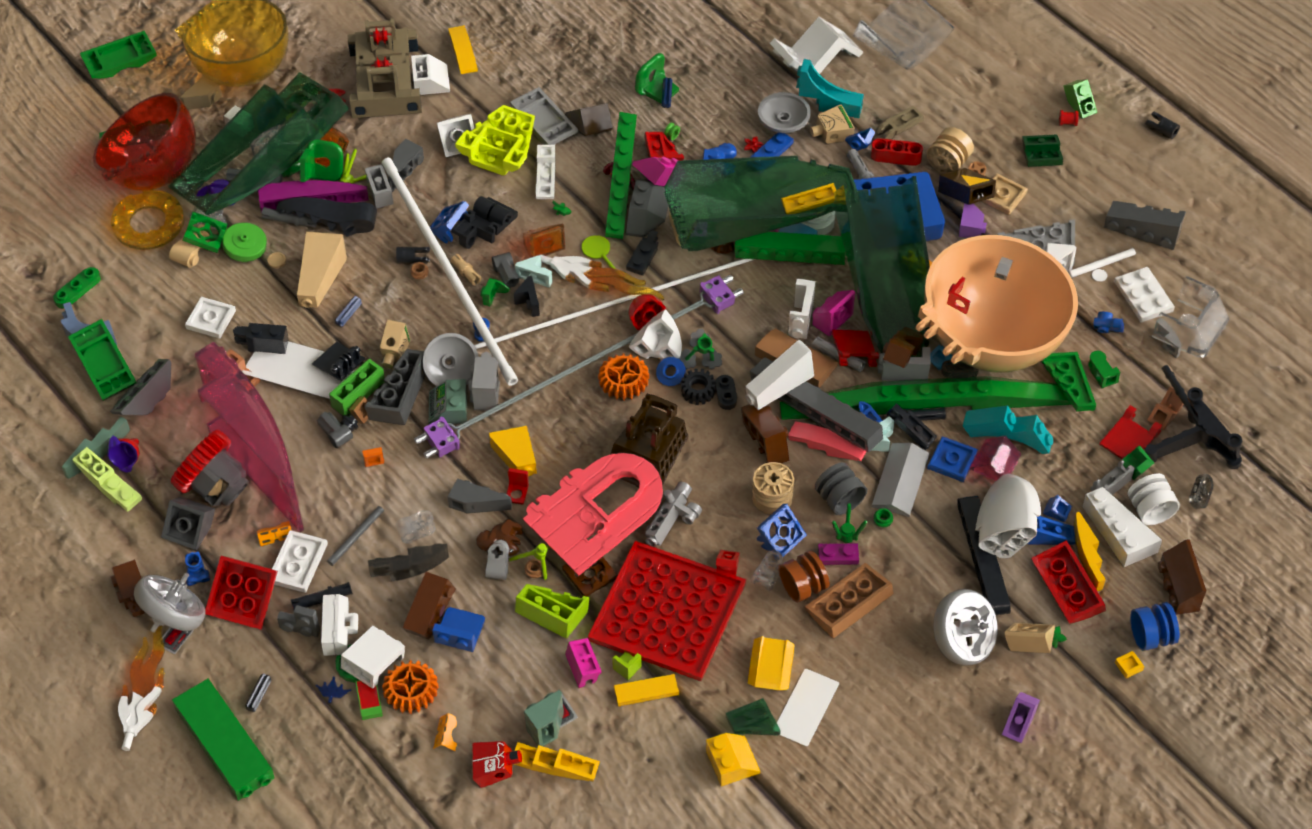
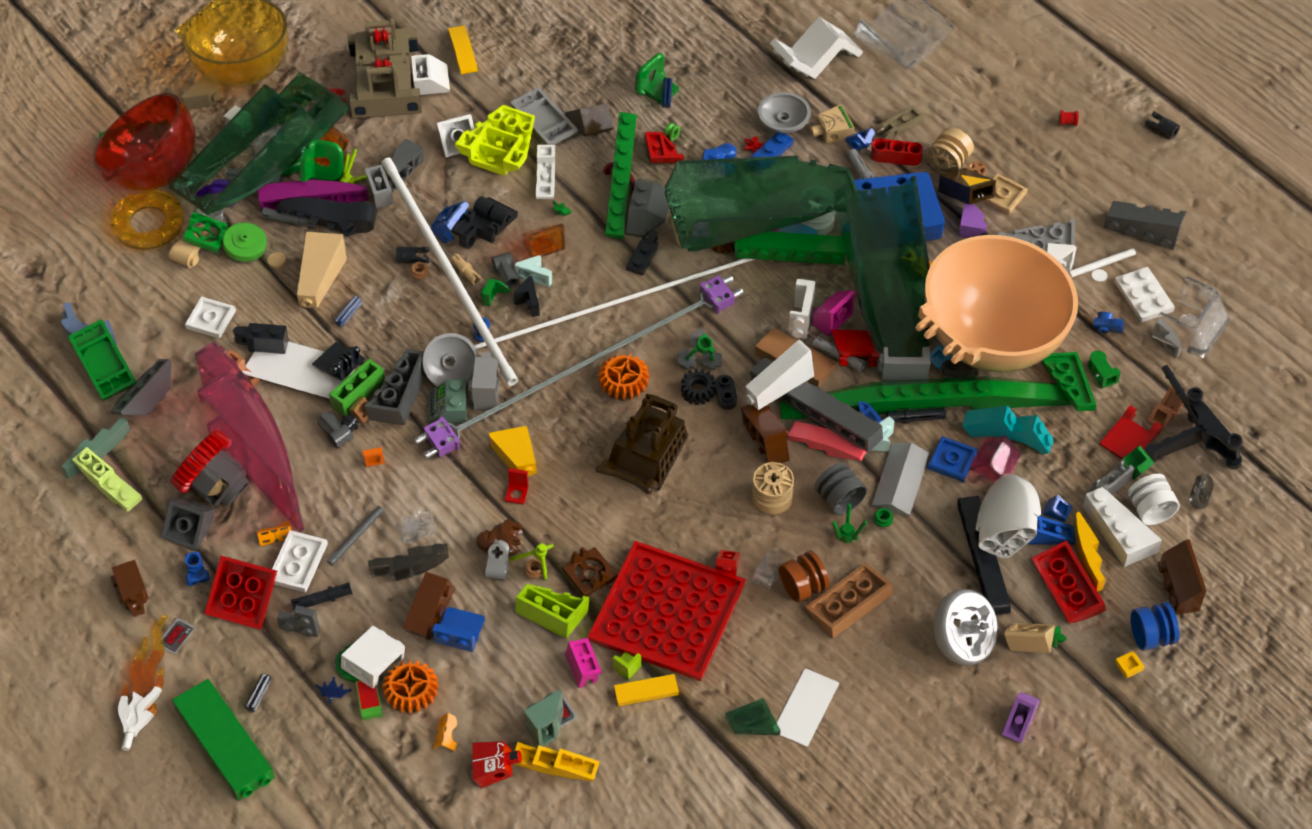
green plate [53,267,101,308] -> none
green slope [80,30,157,79] -> none
dark purple hat [108,435,140,473] -> none
wheel [134,573,206,633] -> none
white piece [321,594,358,656] -> none
tan torso [380,320,410,369] -> none
dark grey slope [448,478,512,514] -> none
coral door [523,453,663,576] -> none
piece [540,254,664,301] -> none
lime piece [581,235,623,279] -> none
red cylinder [628,294,666,331] -> none
white brick [629,309,682,362] -> none
dark pink slope [632,157,686,187] -> none
light grey piece [645,482,702,547] -> none
blue piece [656,357,686,386] -> none
yellow slope [706,733,760,787] -> none
yellow slope [748,636,795,691] -> none
blue piece [757,504,807,560] -> none
yellow tile [781,183,839,216] -> none
teal arch [796,59,864,118] -> none
magenta plate [818,543,859,565] -> none
reddish brown arch [882,326,925,368] -> none
black hinge [887,403,937,450] -> none
red bracket [947,276,971,314] -> none
light grey piece [994,257,1013,281] -> none
dark green slope [1022,134,1063,167] -> none
bright green slope [1063,79,1098,119] -> none

